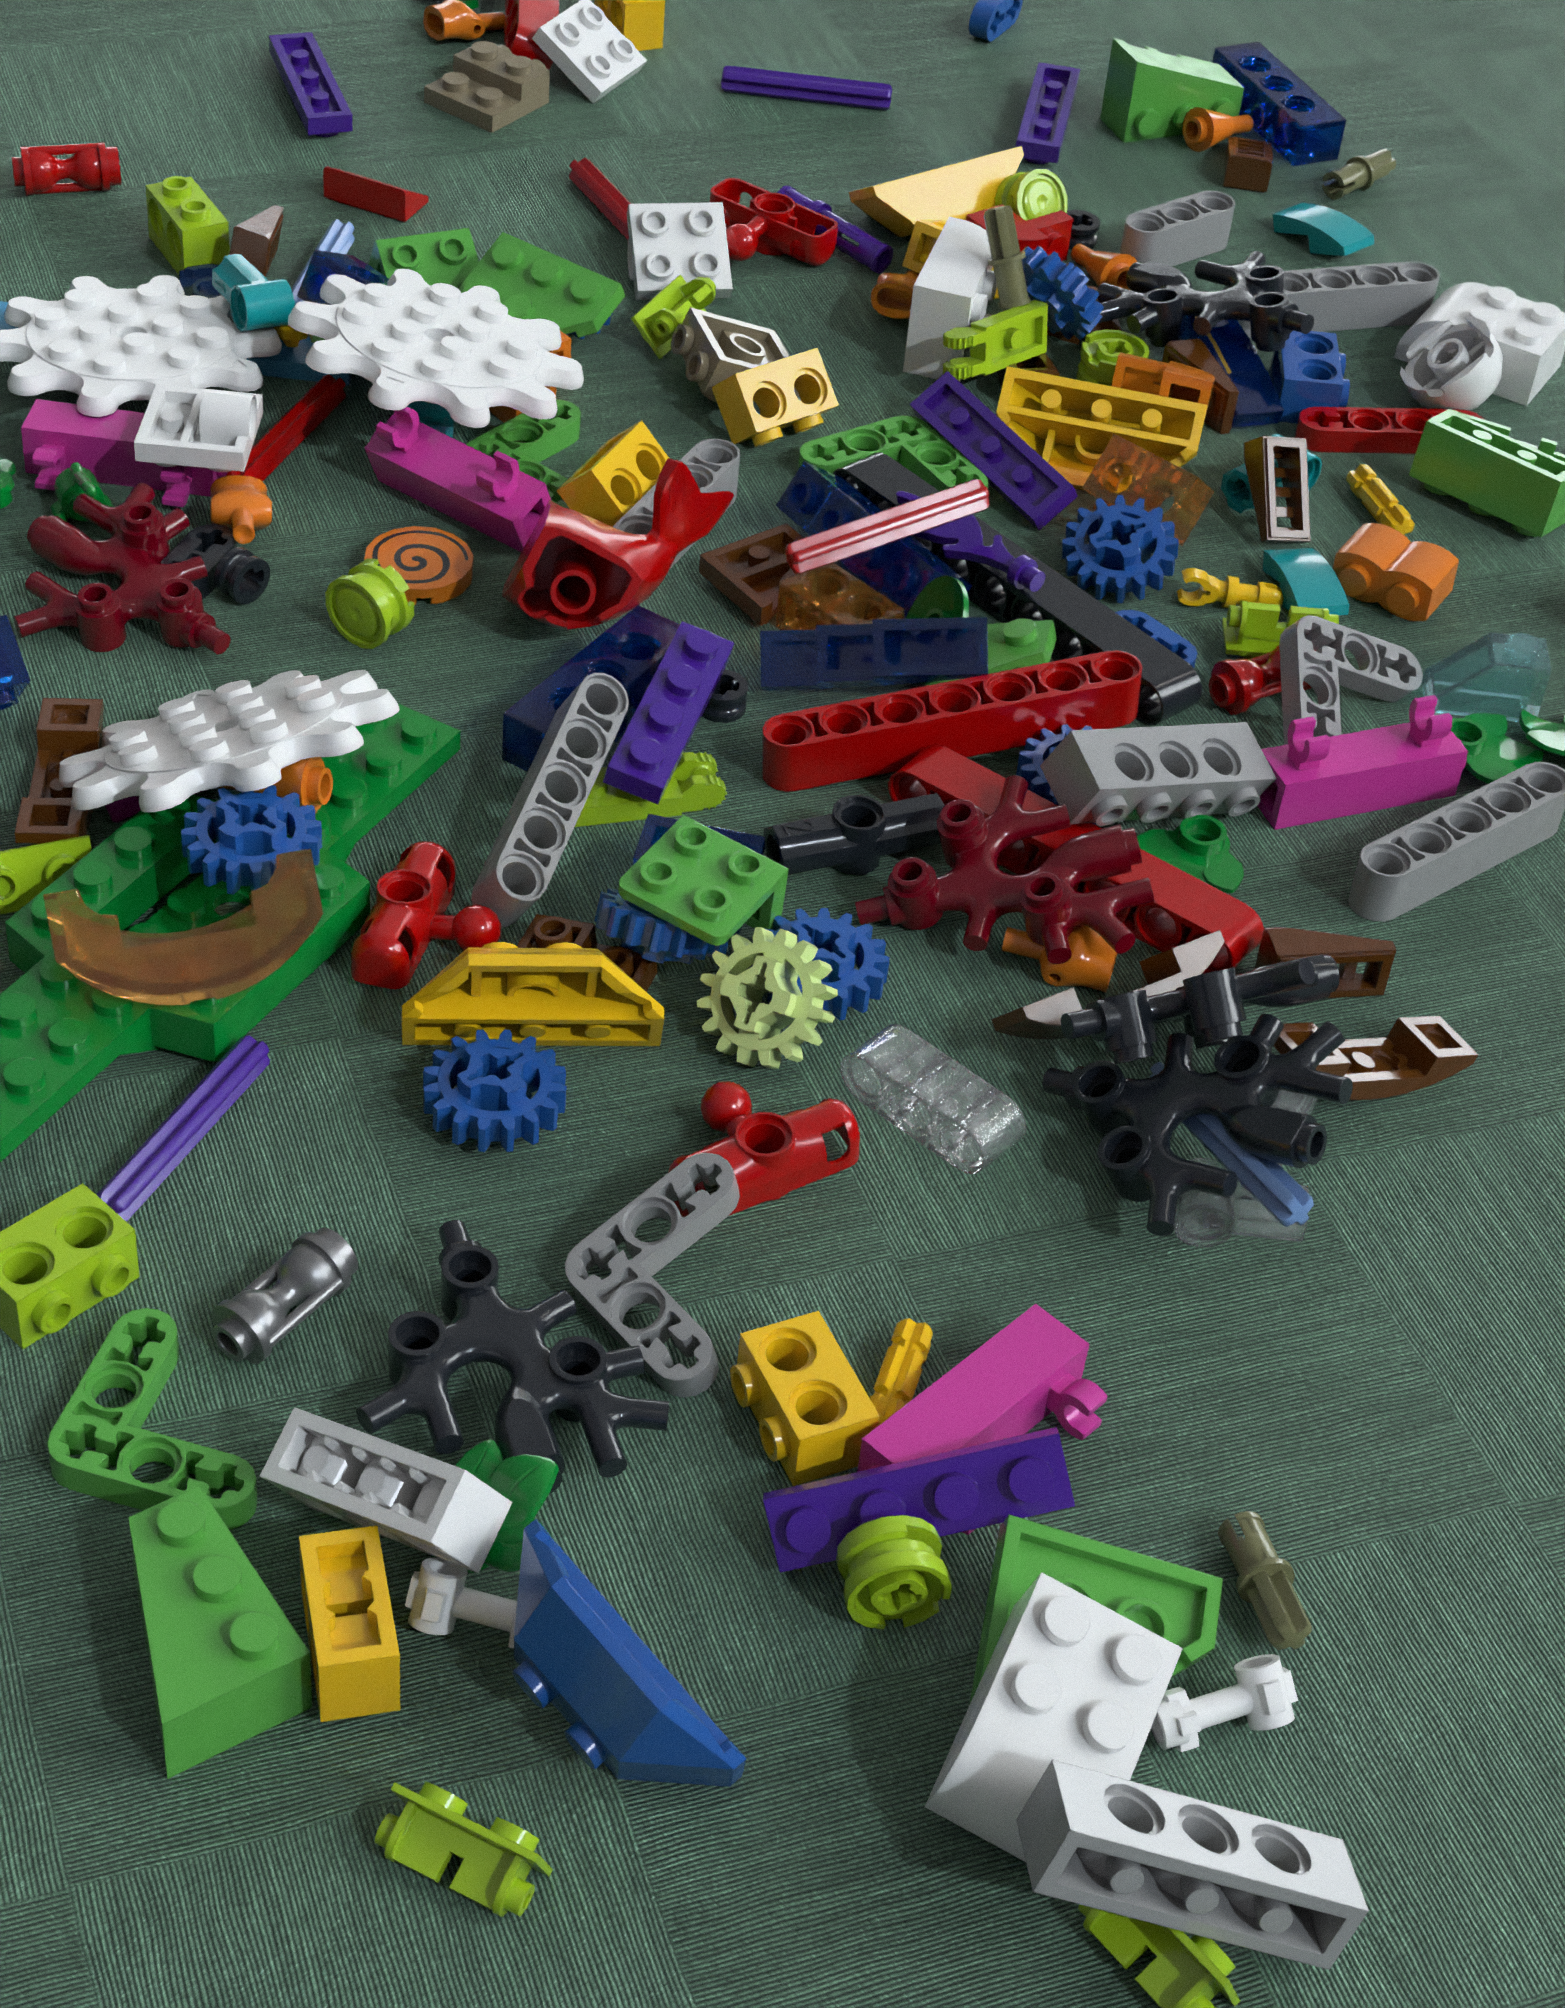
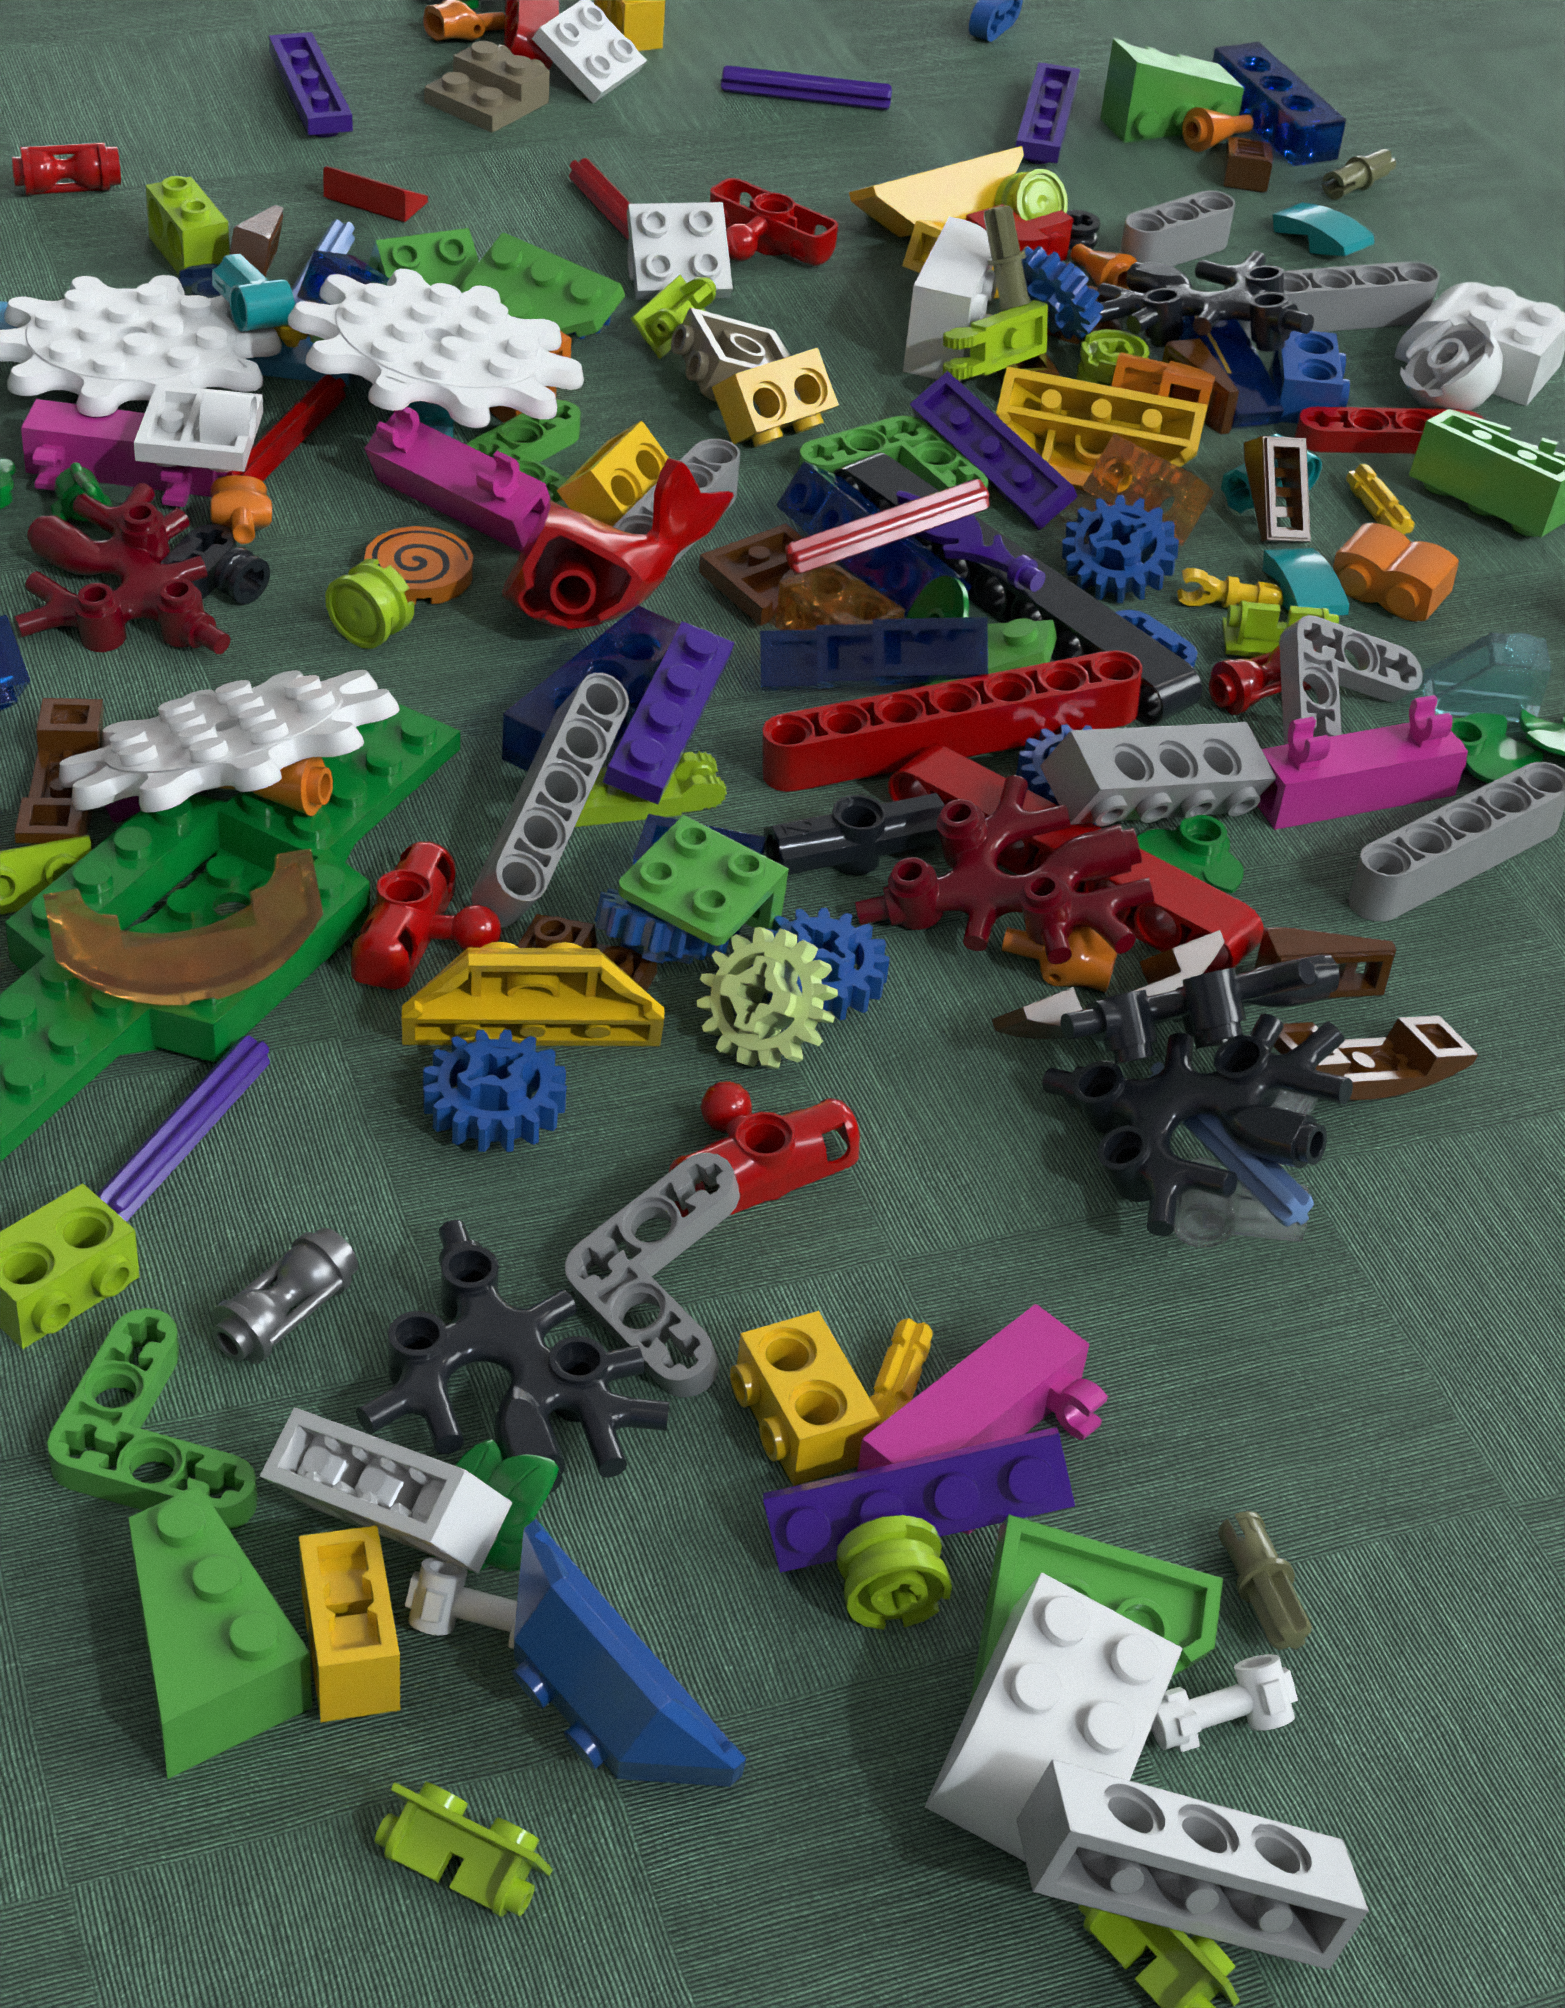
blue gear [181,785,322,896] -> none
black bush [702,670,748,723] -> none
dark purple pin [777,185,894,274] -> none
clear beam [840,1024,1026,1174] -> none
orange piece [871,270,920,319] -> none

